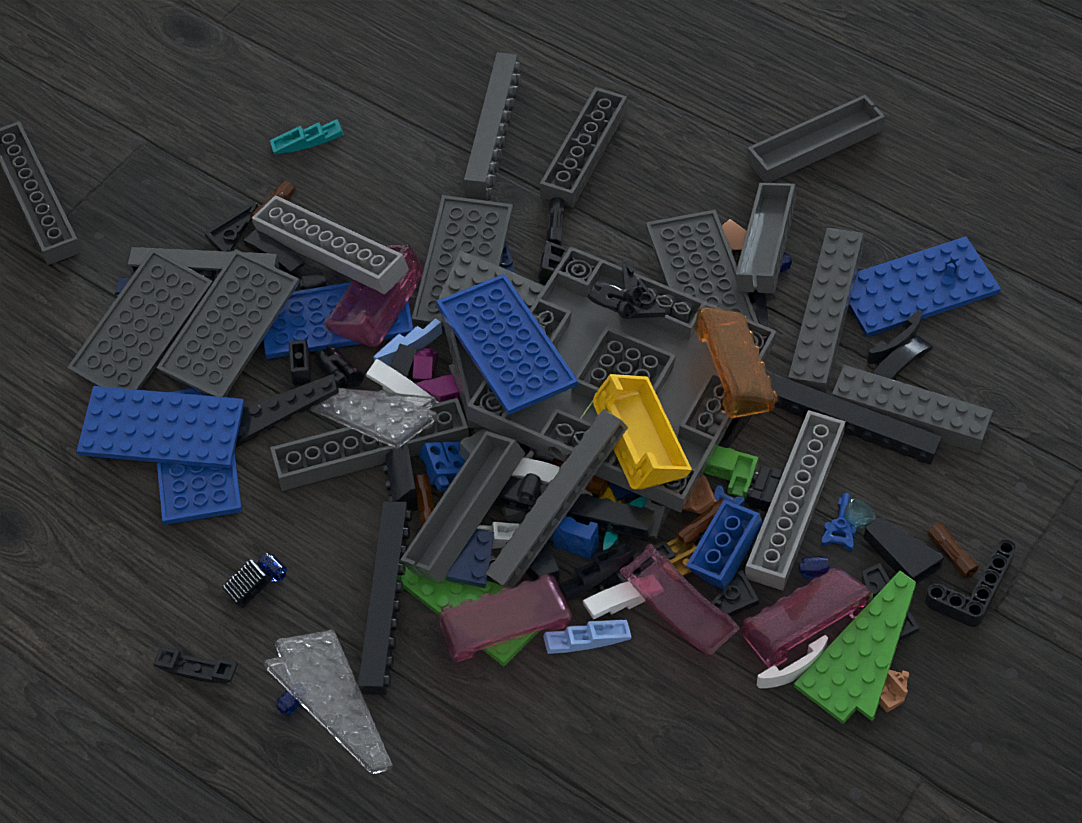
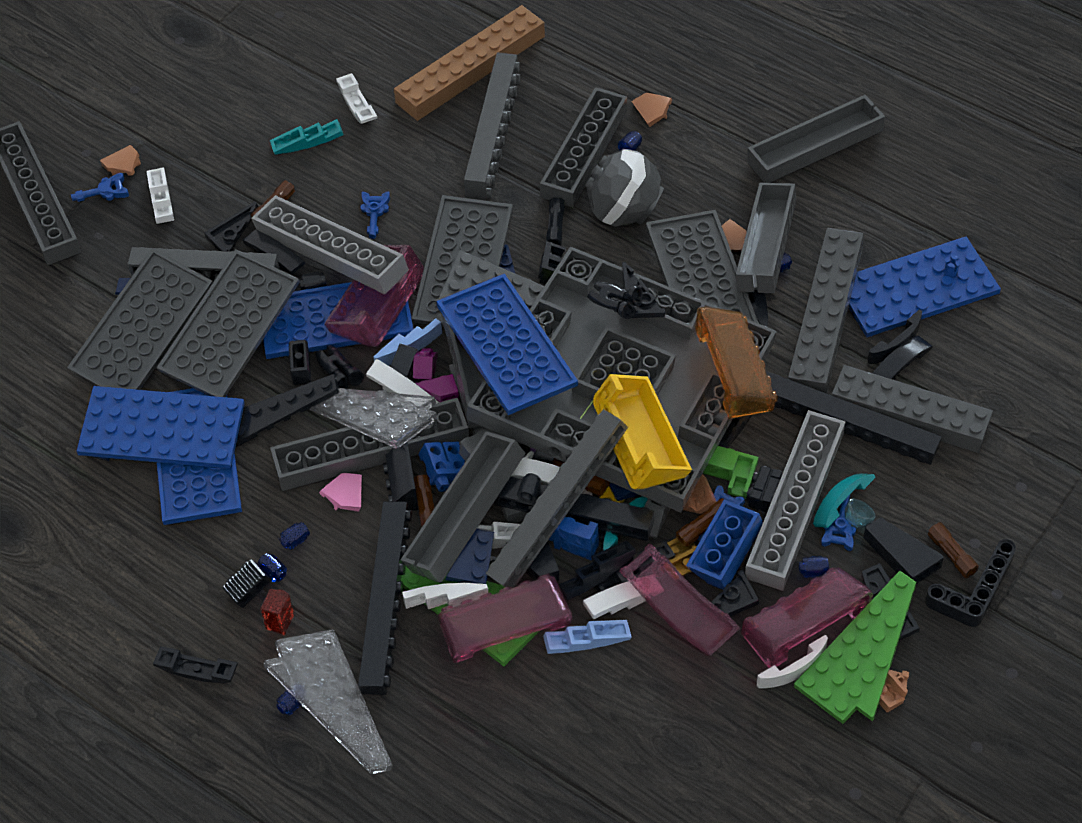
none -> blue piece [71,173,129,202]
none -> nougat slope [100,145,141,176]
none -> white slope [147,167,174,224]
none -> clear red piece [261,588,294,635]
none -> clear blue brick [279,522,310,550]
none -> bright pink slope [319,473,362,512]
none -> white slope [336,73,377,124]
none -> blue piece [361,192,390,239]
none -> medium nougat brick [394,5,545,121]
none -> white slope [402,583,489,610]
none -> dark grey rock [585,149,664,227]
none -> clear blue brick [618,131,642,151]
none -> nougat slope [631,93,672,127]
none -> teal slope [813,473,875,528]

